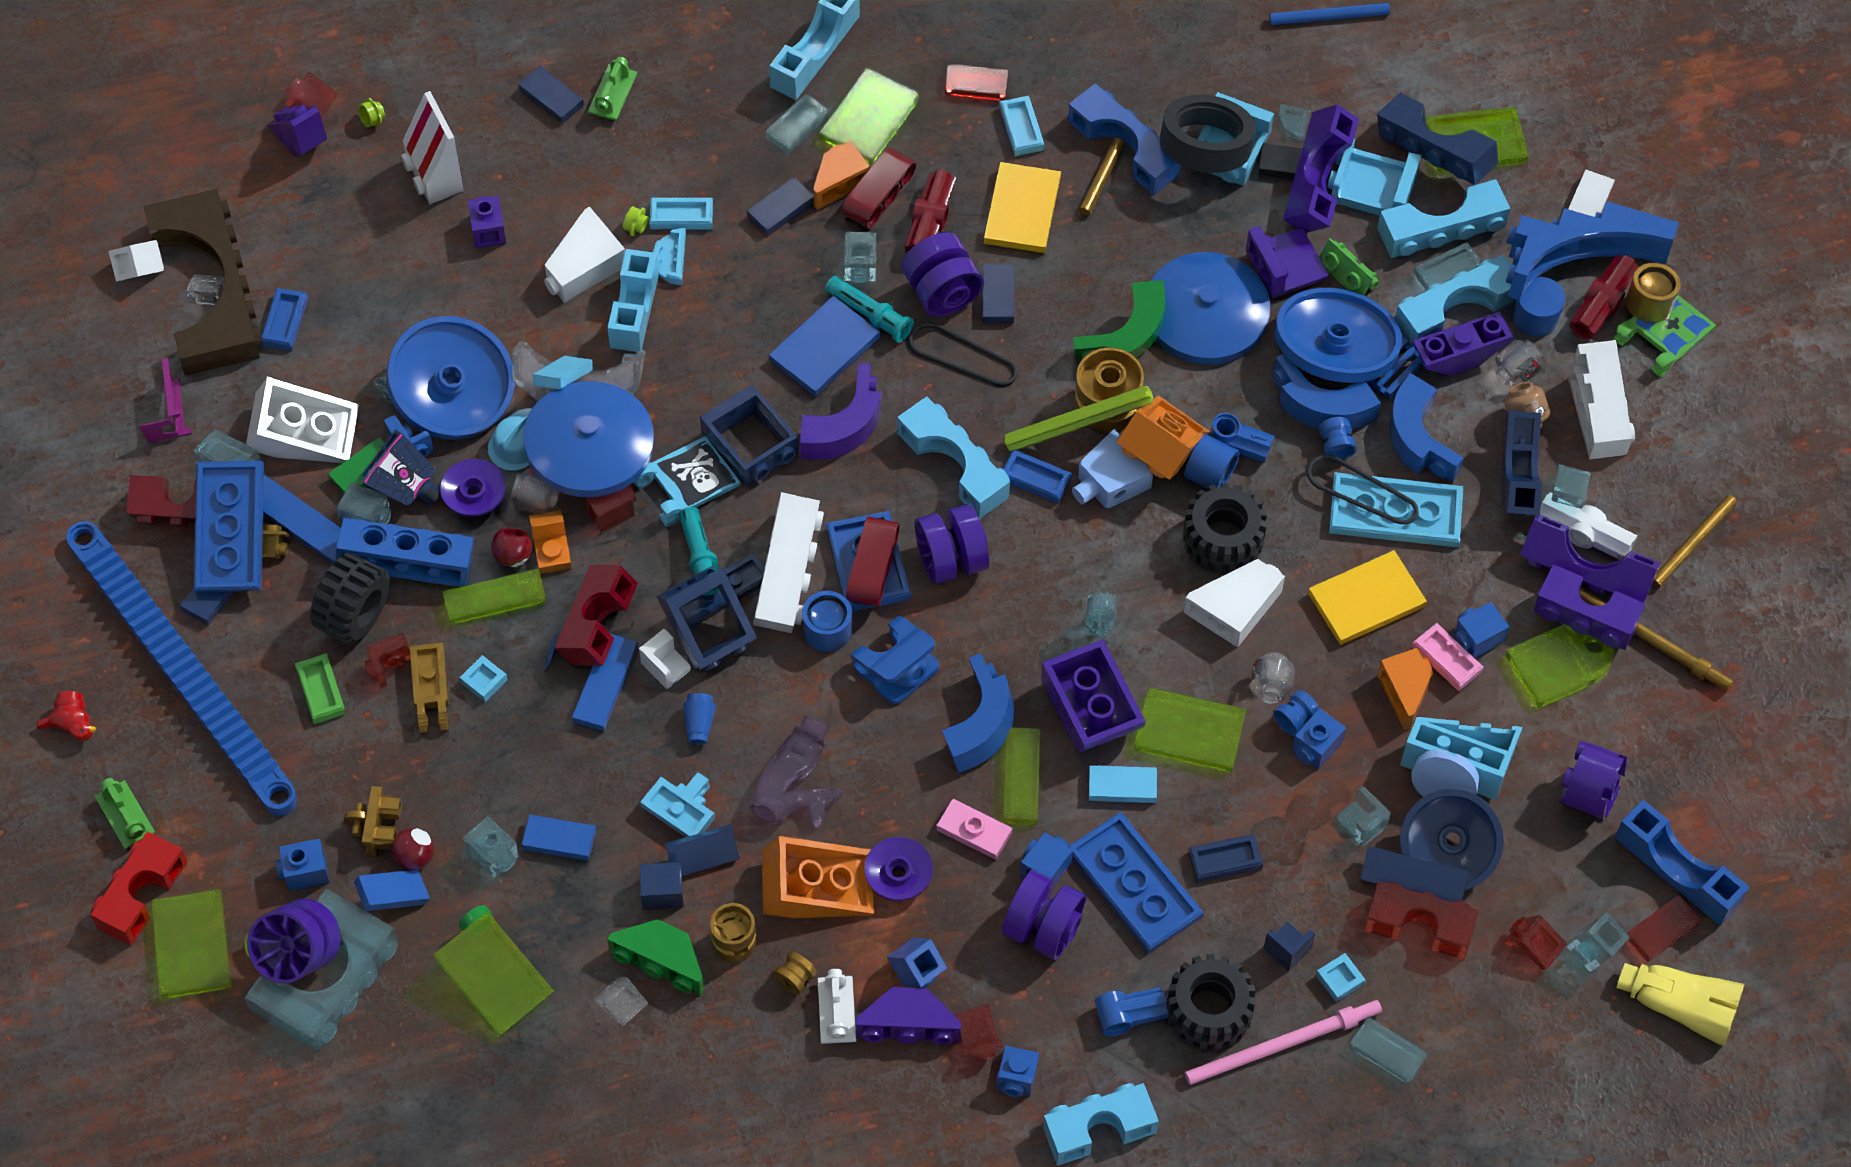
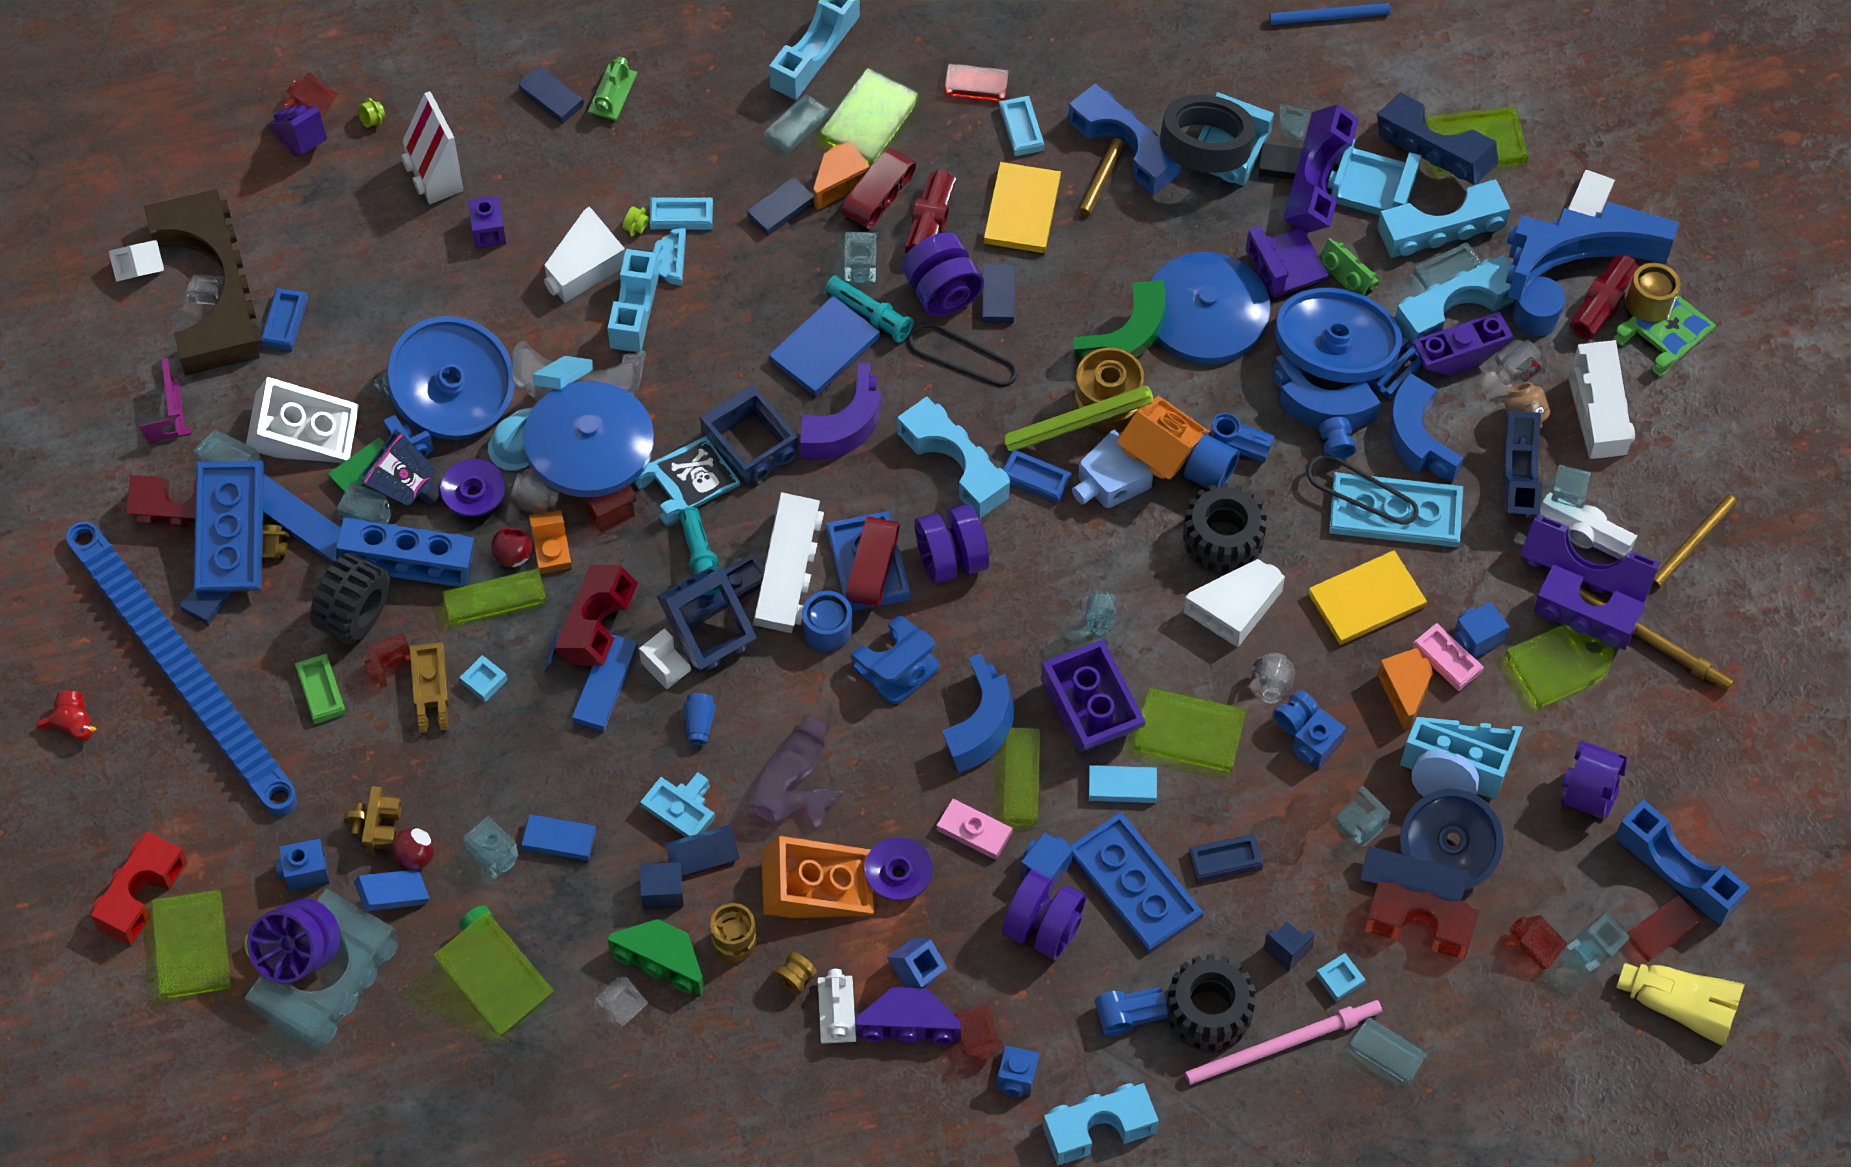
bright green hinge [94,778,156,850] -> none

